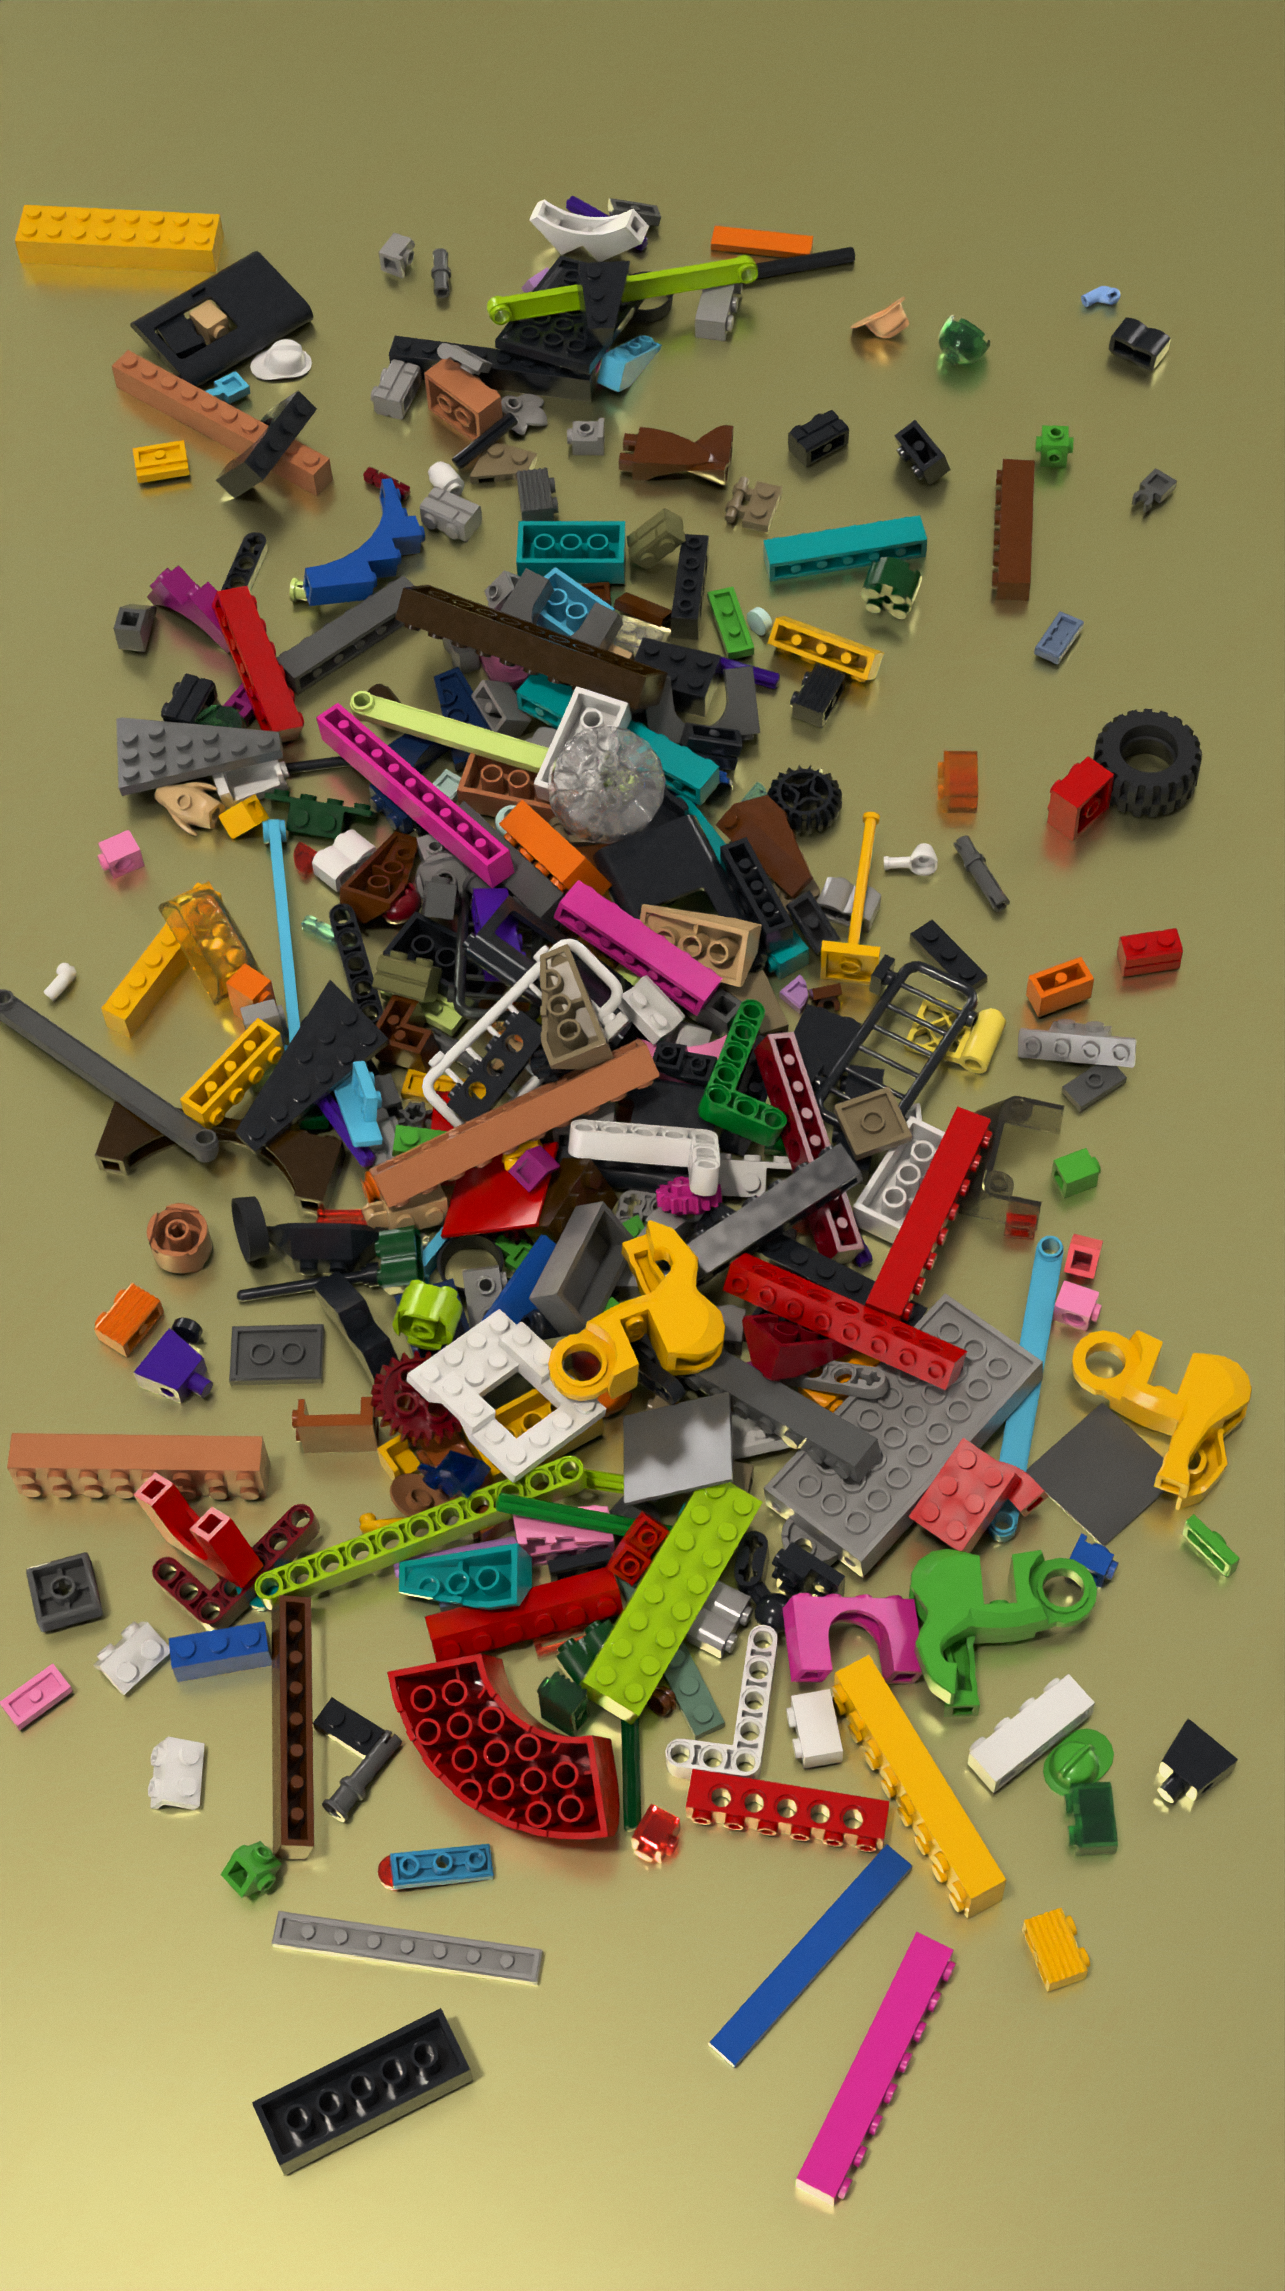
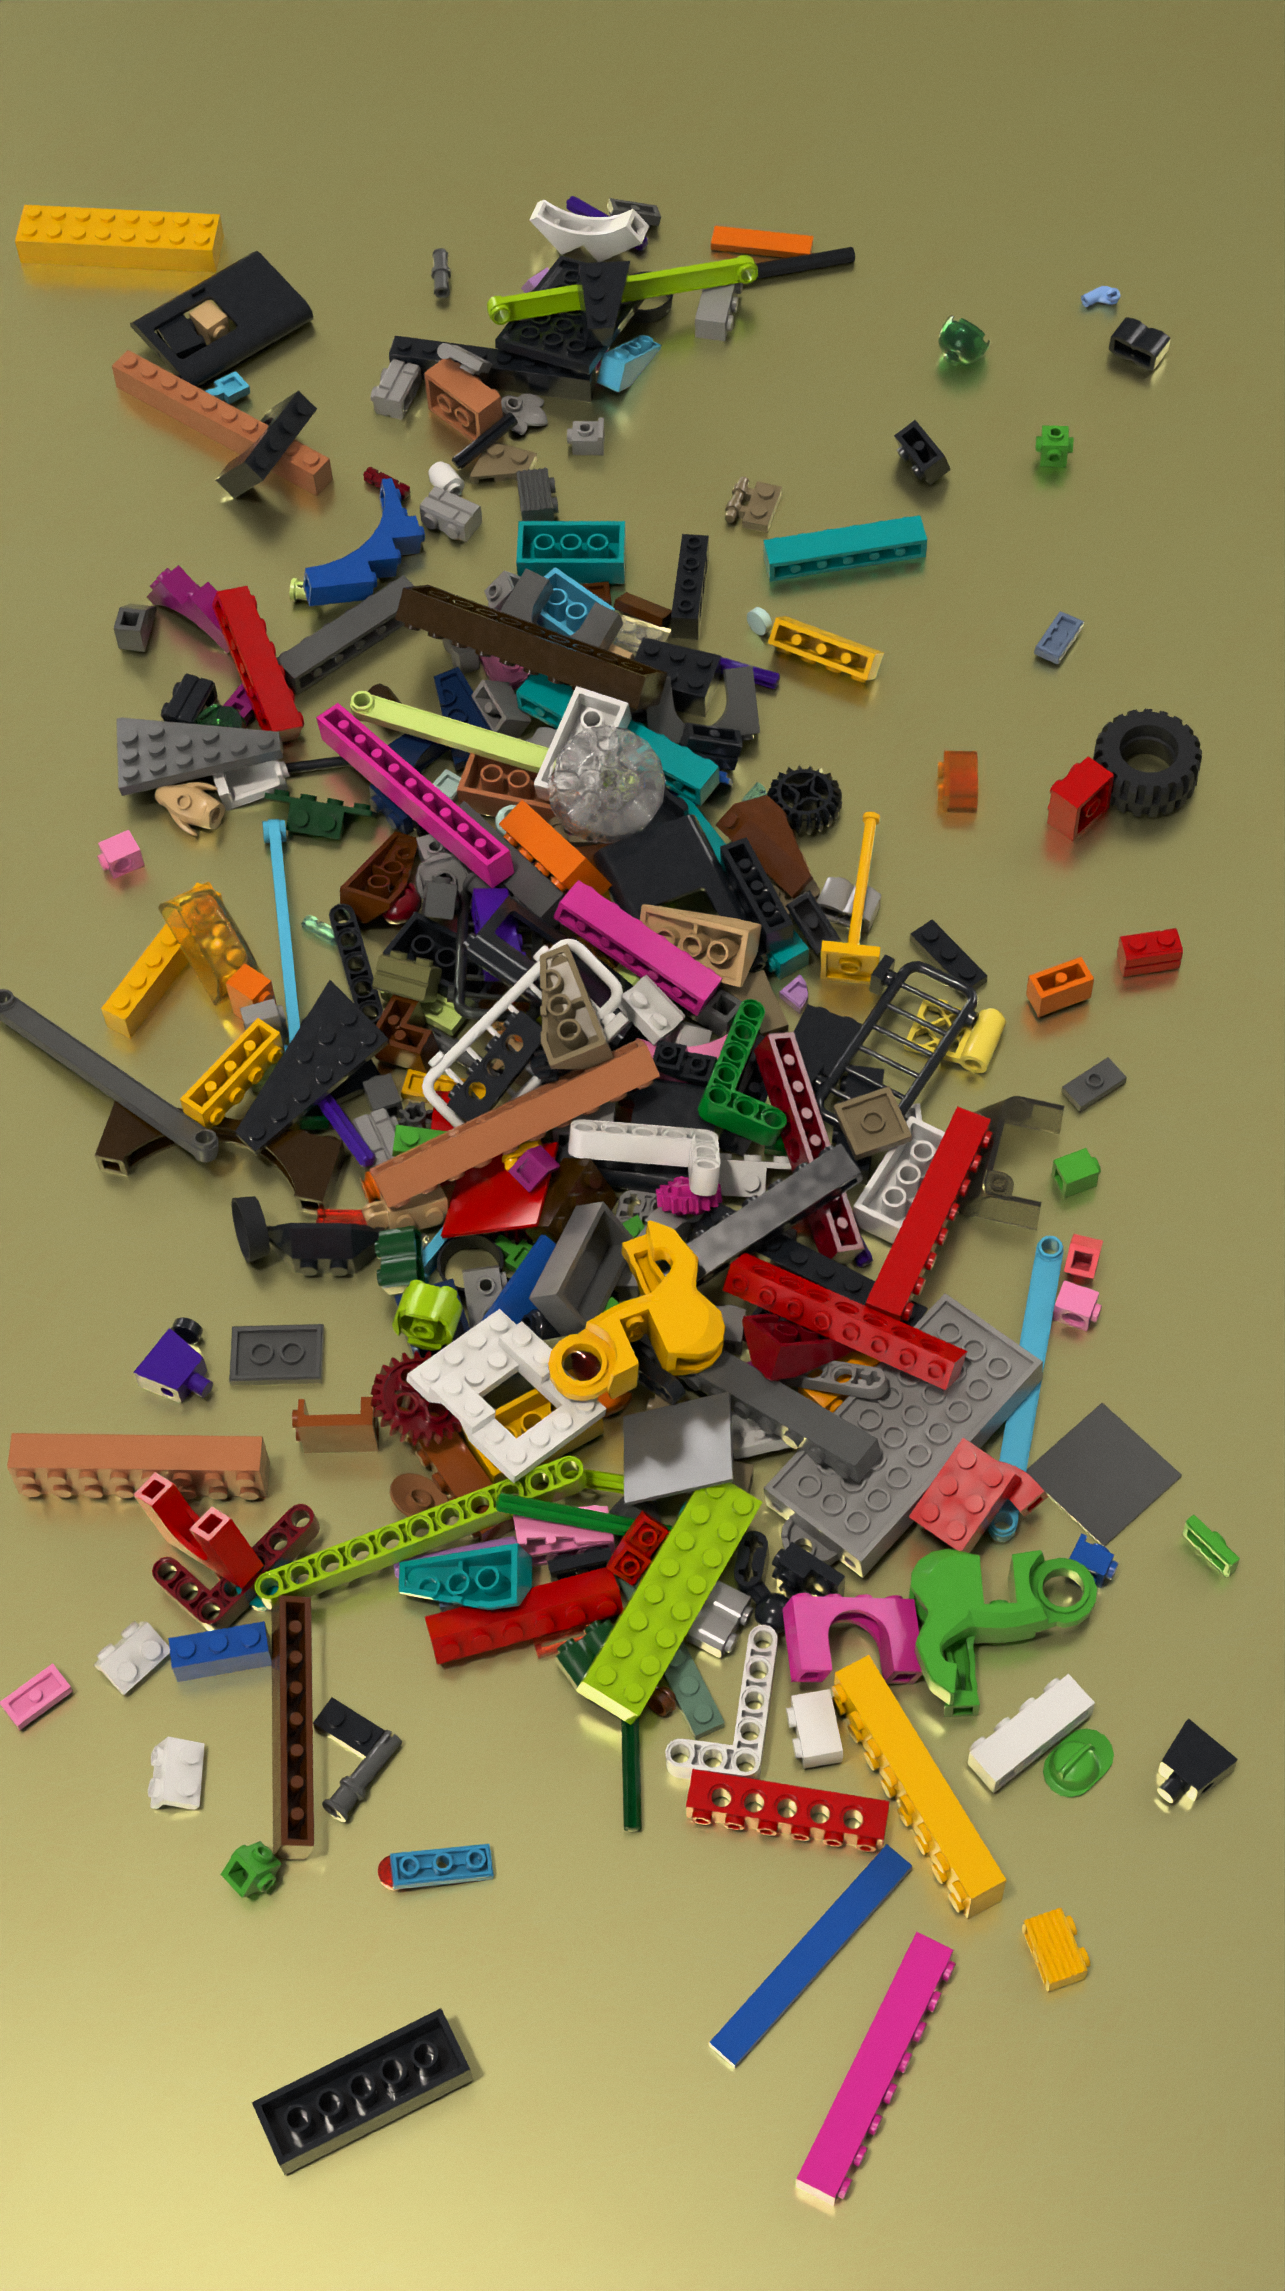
dark grey brick [26,1552,103,1632] -> none
white arm [43,963,76,1001] -> none
orange brick [94,1283,164,1357] -> none
yellow plate [132,440,190,483] -> none
nougat brick [147,1203,212,1273] -> none
yellow panel [218,794,269,839] -> none
black beam [221,532,268,591] -> none
black piece [237,1262,380,1302] -> none
white piece [250,339,312,380] -> none
light grey tile [271,1911,543,1986] -> none
clear red tile [293,842,317,879] -> none
white brick [312,829,376,892] -> none
black arch [312,1271,400,1385] -> none
medium azure bracket [334,1061,383,1147] -> none
yellow arm [359,1513,404,1534] -> none
yellow panel [377,1434,423,1481] -> none
light grey brick [379,233,415,279] -> none
red brick [387,1654,620,1840] -> none
clear blue bracket [417,1450,491,1498] -> none
clear green brick [537,1671,590,1737] -> none
reddish brown hips [619,425,734,486] -> none
olive brick [627,508,686,569] -> none
clear red brick [631,1804,681,1863] -> none
bright green plate [707,587,754,660] -> none
black brick [788,410,849,467] -> none
black brick [790,663,846,728] -> none
reddish brown tile [808,983,842,1011] -> none
light nougat piece [850,297,909,338] -> none
dark green brick [861,557,922,619] -> none
white bar [884,843,938,876] -> none
dark grey pin [953,835,1010,912] -> none
reddish brown brick [992,459,1035,601] -> none
clear red tile [1004,1213,1037,1240] -> none
light grey bracket [1018,1019,1137,1068] -> none
clear green brick [1064,1782,1118,1856] -> none
yellow animal [1071,1330,1252,1510] -> none
dark grey plate [1132,468,1177,512] -> none

